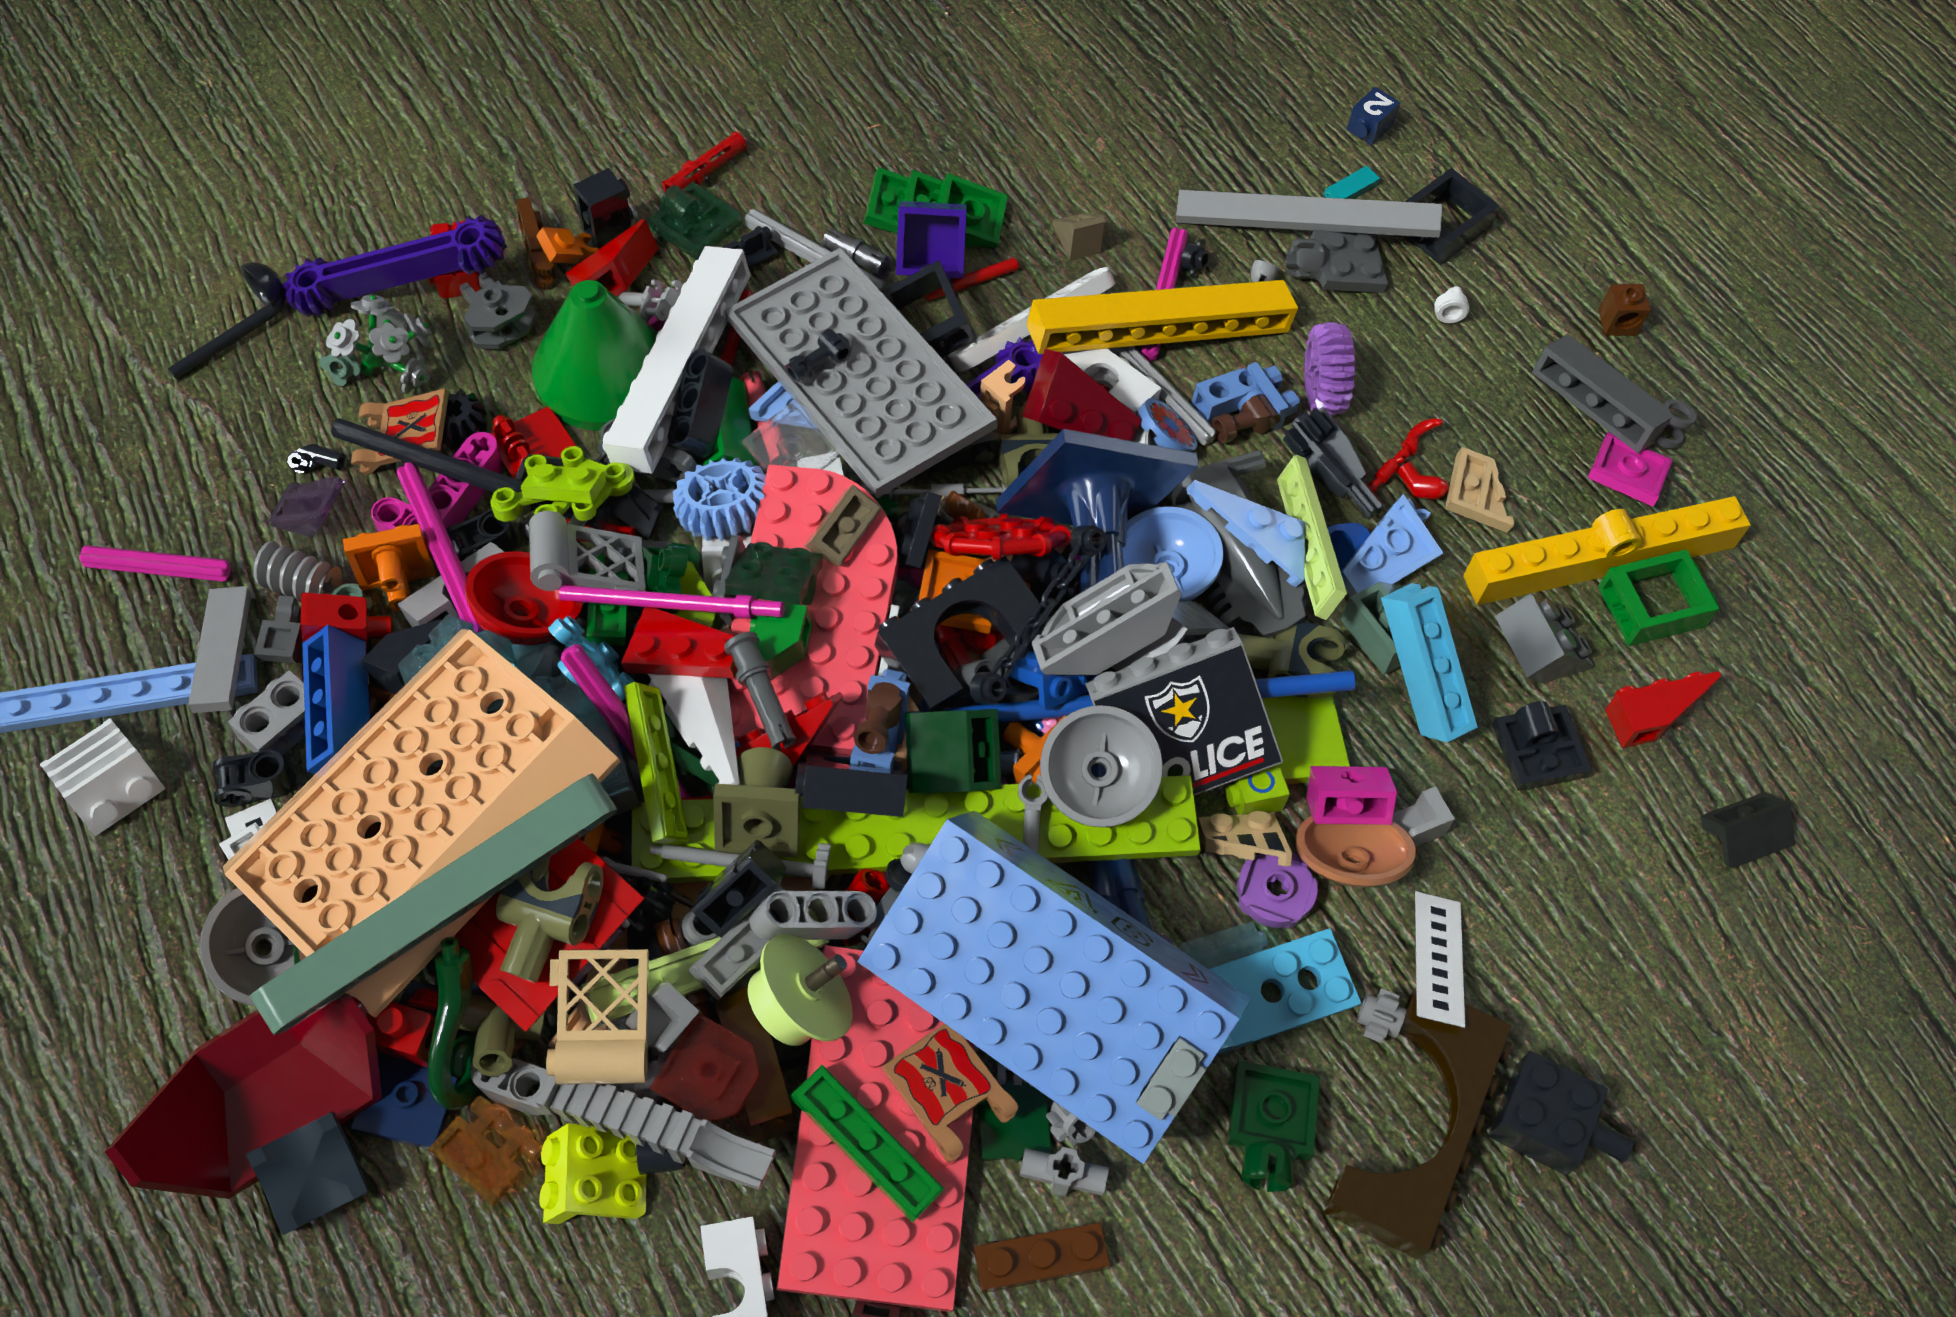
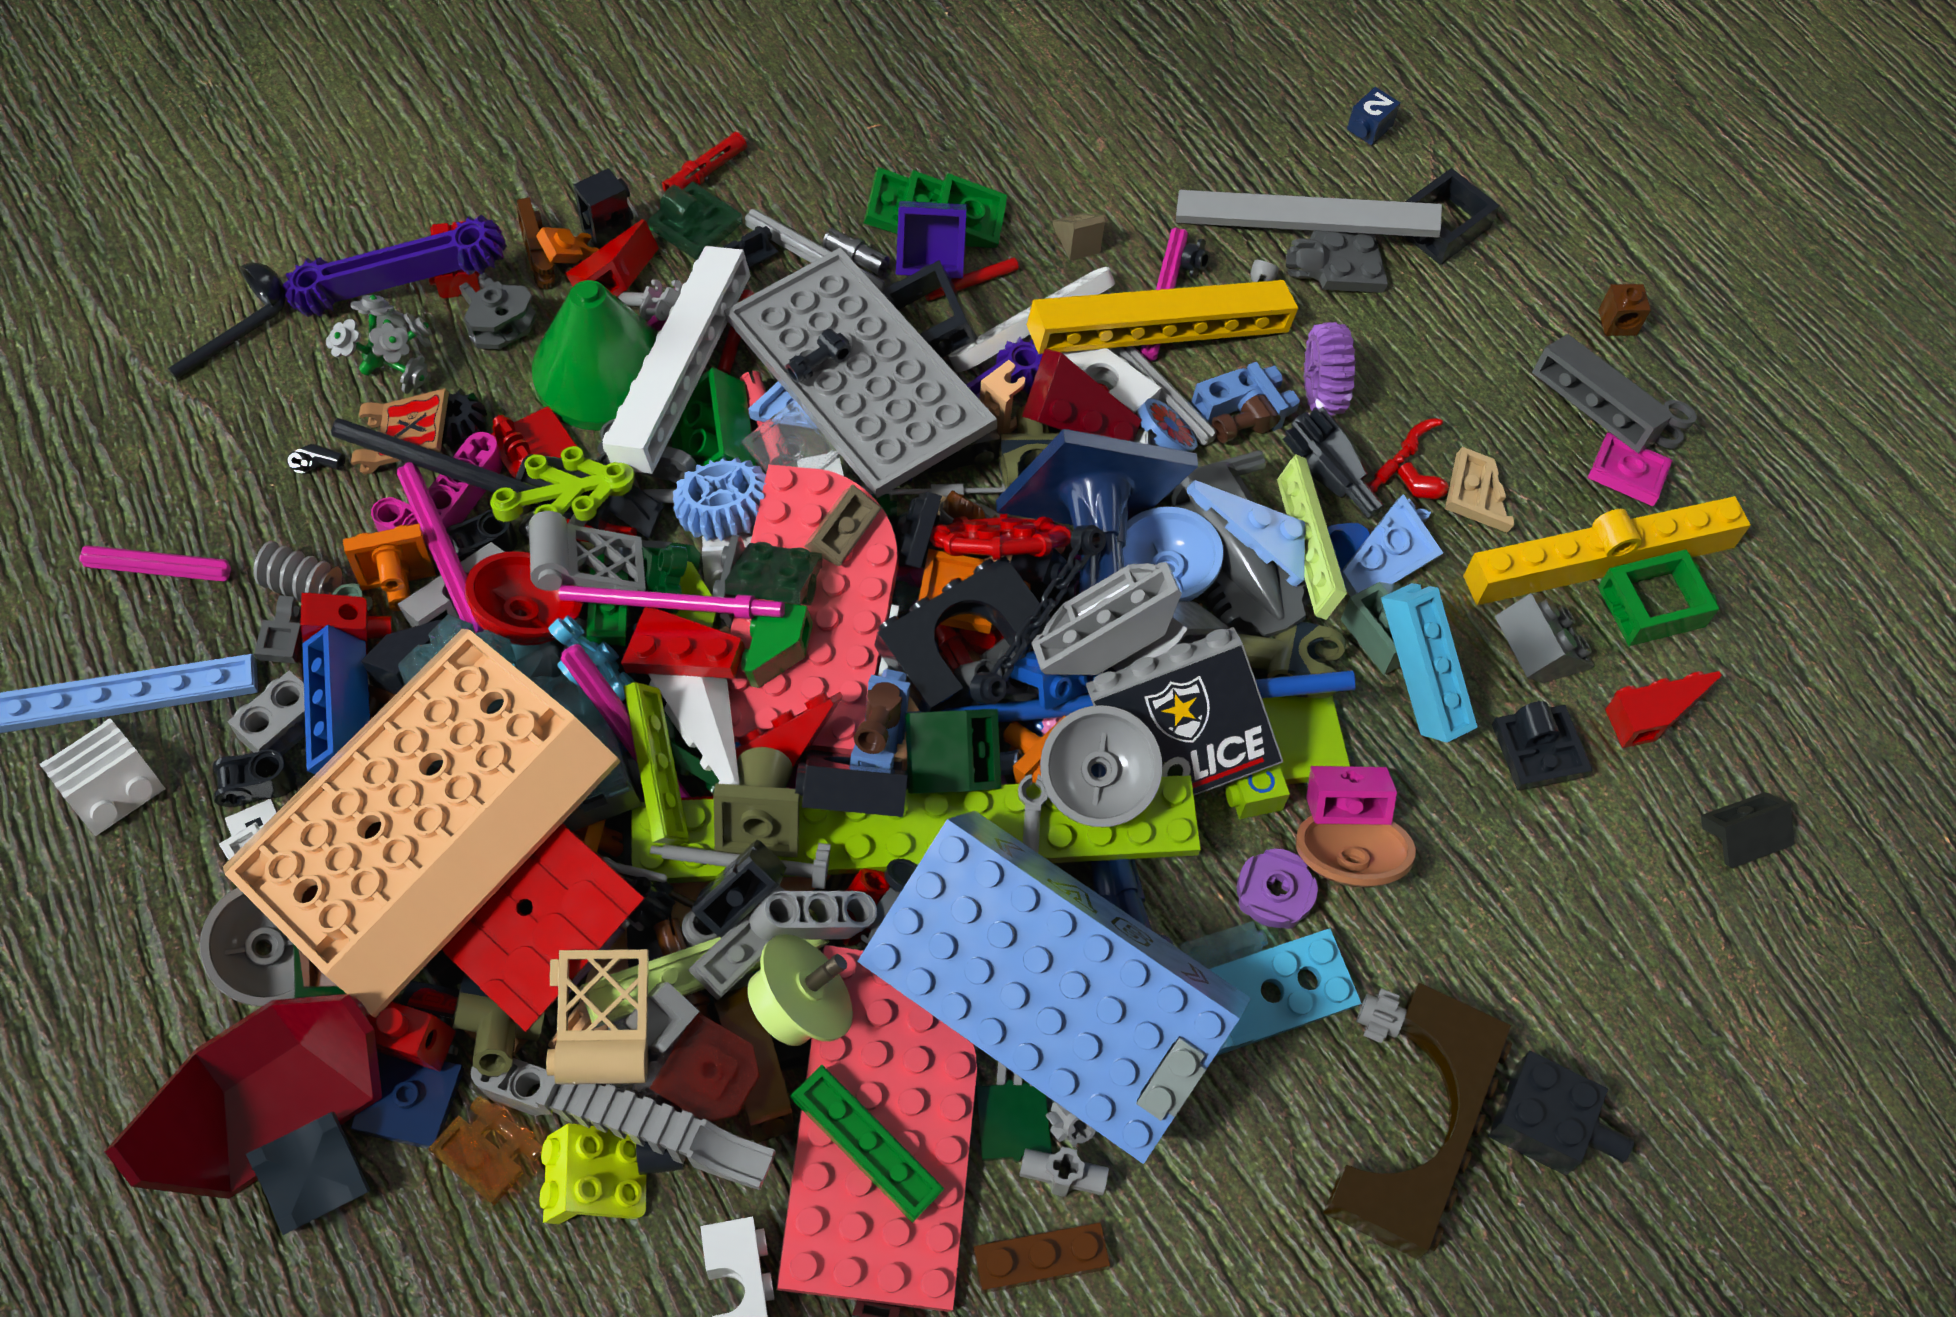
light grey tile [188,586,251,713] -> none
sand green beam [250,773,618,1036] -> none
clear purple slope [268,477,345,537] -> none
sand green plate [319,353,361,386] -> none
dark green plant [428,937,479,1110] -> none
olive connector [496,858,604,983] -> none
lime plate [521,464,607,504] -> none
black beam [668,348,733,459] -> none
dark grey pin [724,632,797,751] -> none
flag [882,1024,1018,1163] -> none
light grey hinge [900,842,930,874] -> none
tan wing [1197,811,1292,866] -> none
dark green plate [1227,1060,1320,1192] -> none
teal piece [1323,166,1380,199] -> none
light grey panel [1392,786,1455,847] -> none
white sticker [1415,891,1465,1028] -> none
white tile [1434,286,1469,323] -> none

